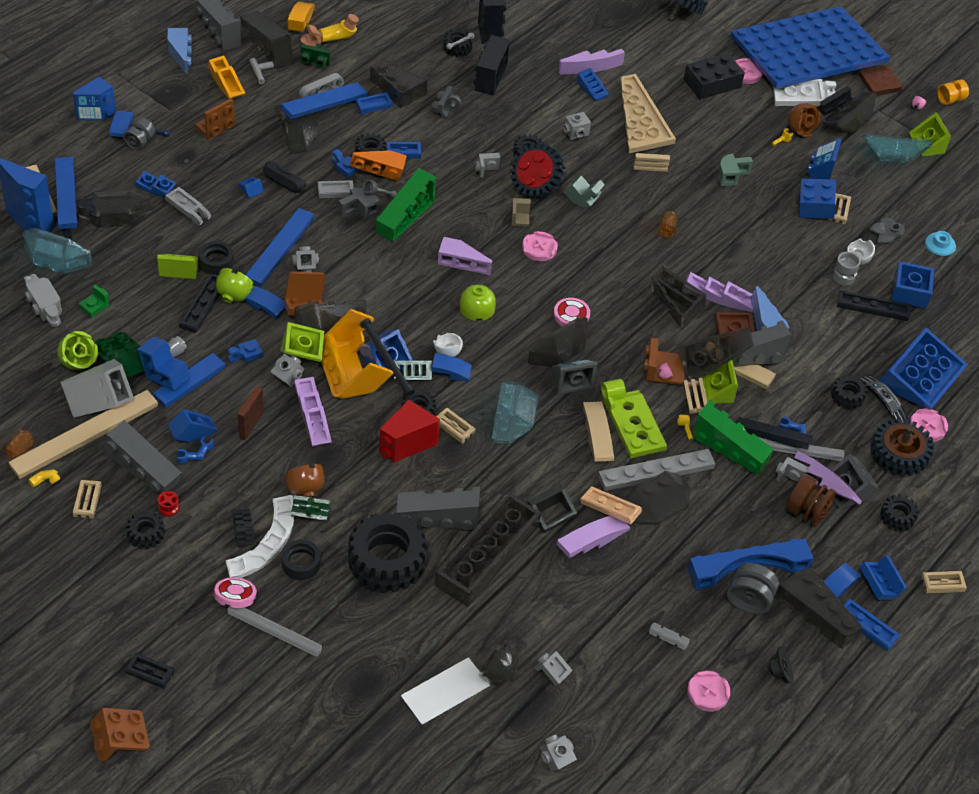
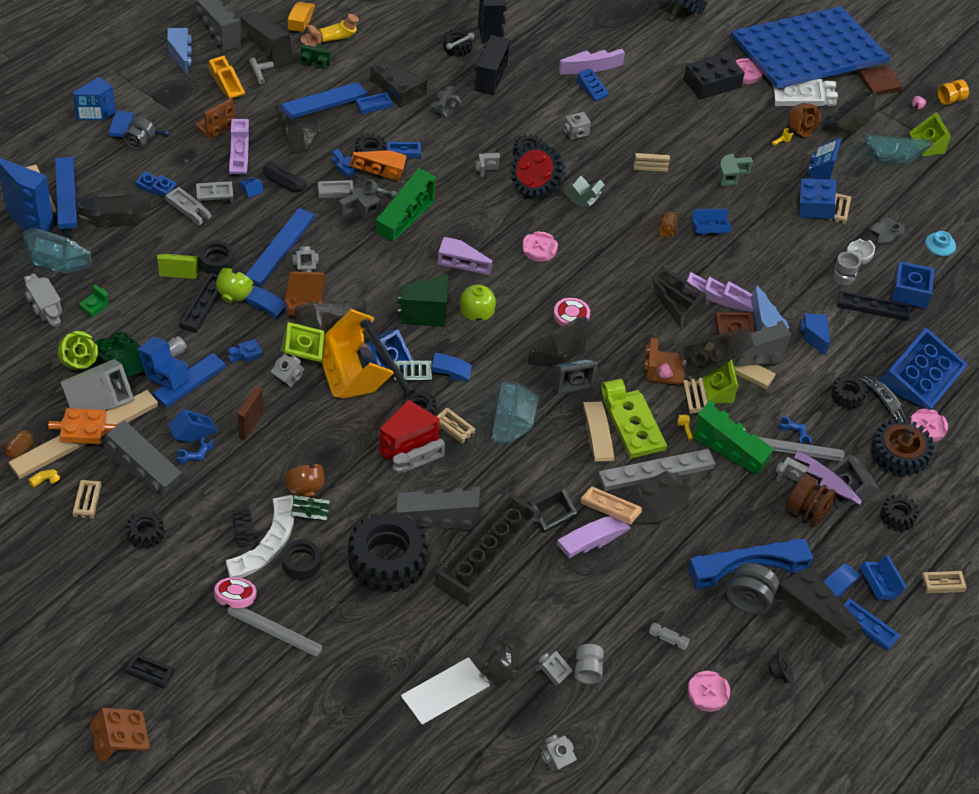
red wheel [158,491,179,517] -> none
lavender slope [294,377,332,447] -> none
light grey beam [299,73,344,98] -> none
white hair [433,333,463,357] -> none
dark tan panel [511,198,531,226] -> none
tan wing [620,74,676,154] -> none
black tile [735,417,813,450] -> none
black tile [820,86,852,116] -> none
none -> orange plate [48,408,118,444]
none -> light grey hinge [196,181,233,203]
none -> lavender slope [229,119,249,174]
none -> light grey hinge [393,439,445,473]
none -> dark green slope [397,275,448,327]
none -> light grey wheel [575,644,604,684]
none -> blue bracket [692,209,731,235]
none -> blue slope [799,313,830,354]

